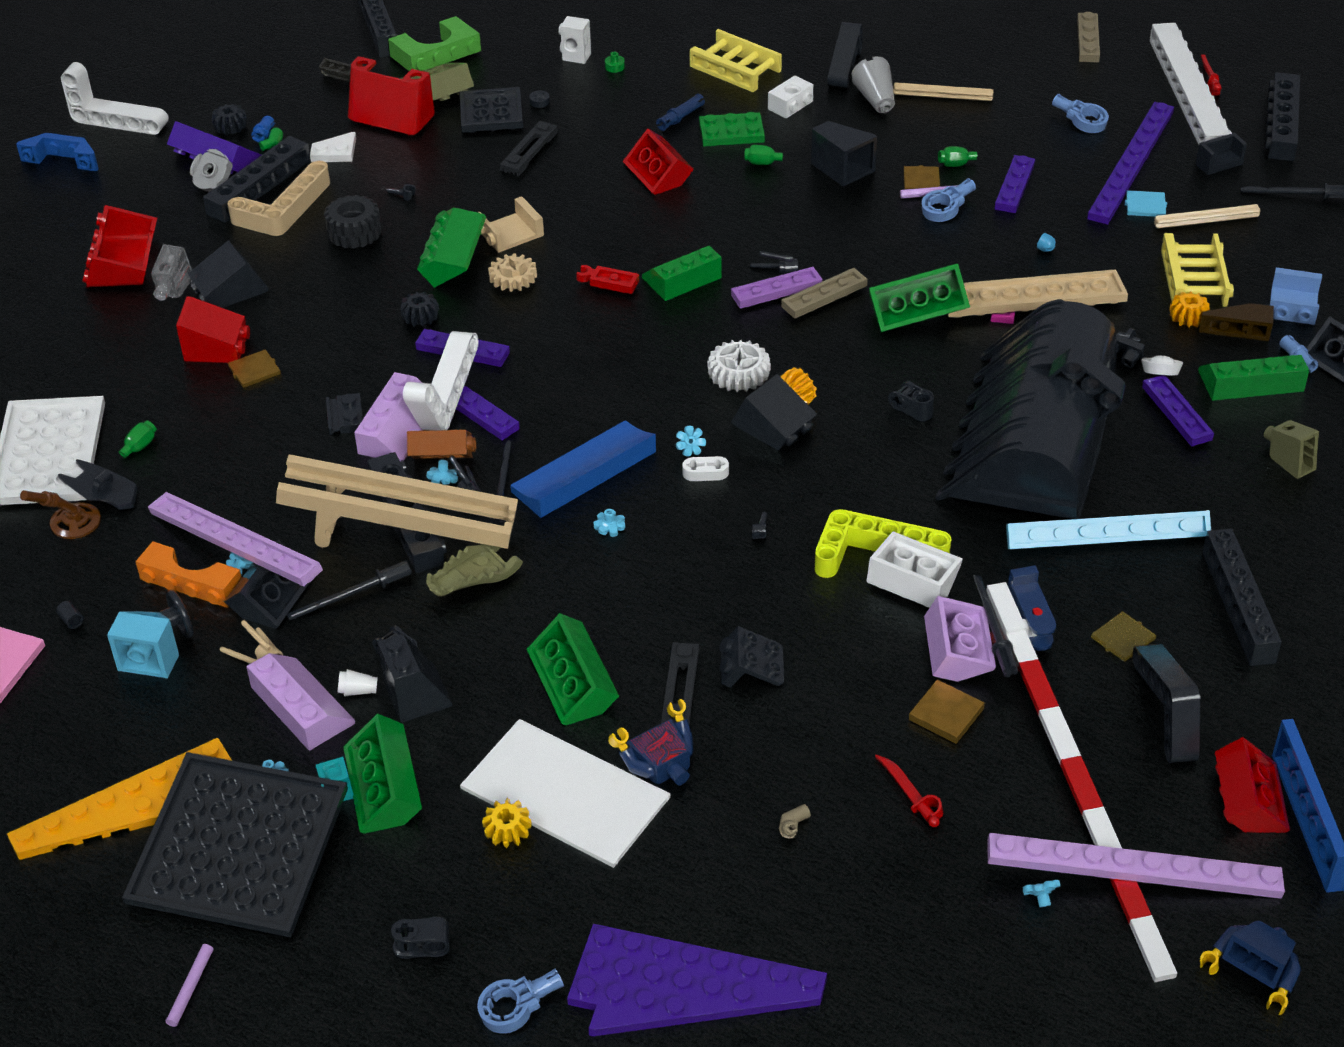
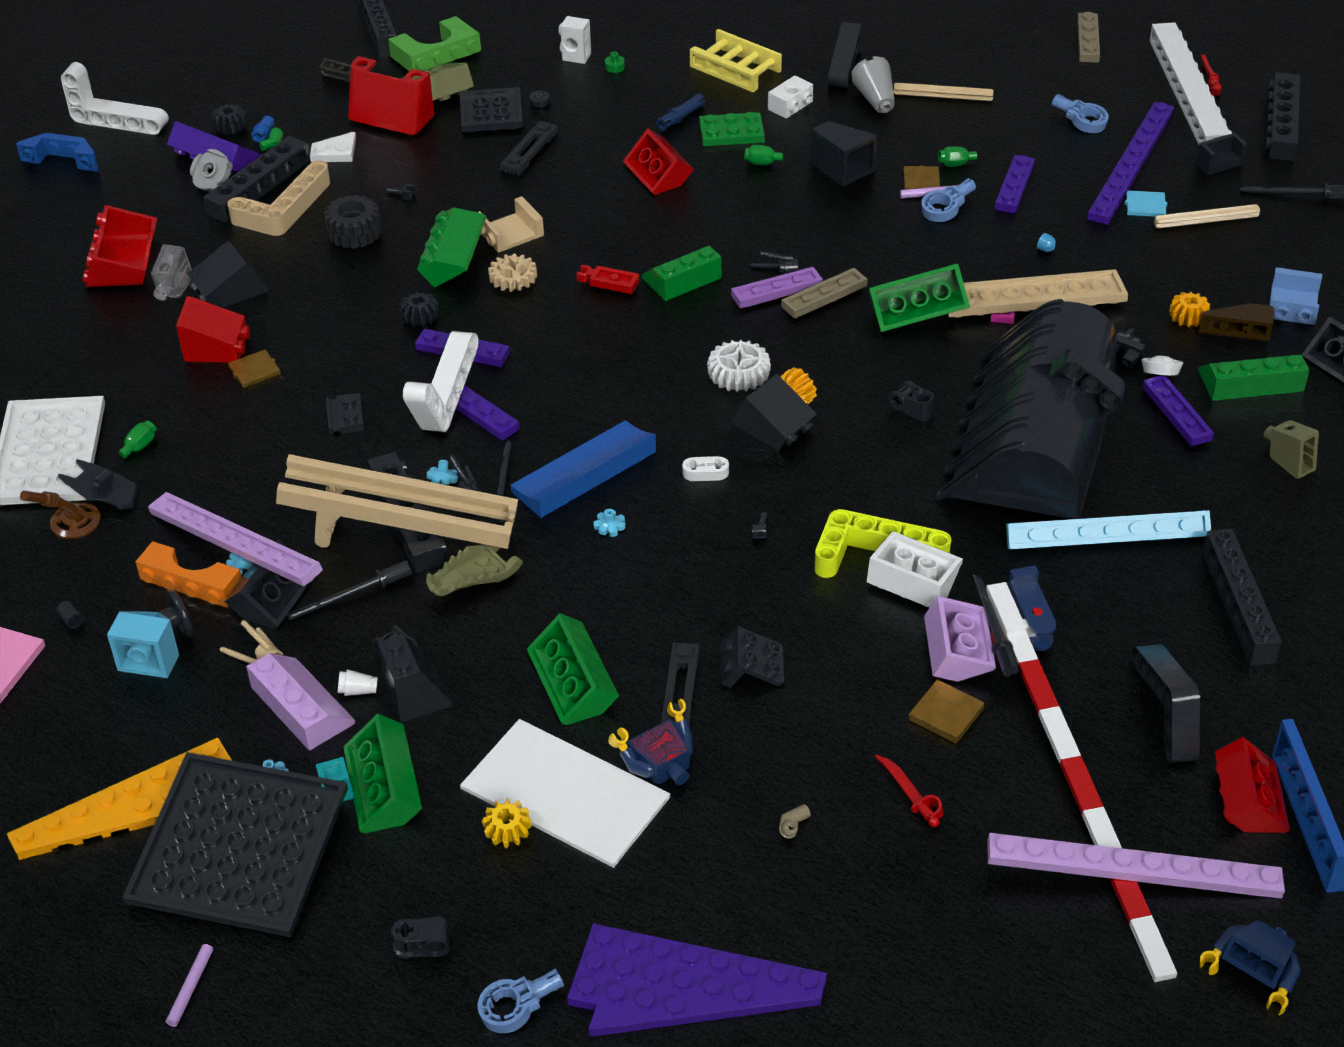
lavender slope [354,372,423,461] -> none
dark orange window [407,430,476,459] -> none
medium azure plant [676,426,706,457] -> none
medium azure plant [1023,880,1060,907] -> none
clear yellow piece [1091,611,1156,662] -> none
light yellow fence [1161,233,1234,307] -> none
medium blue pin [1280,335,1318,373] -> none

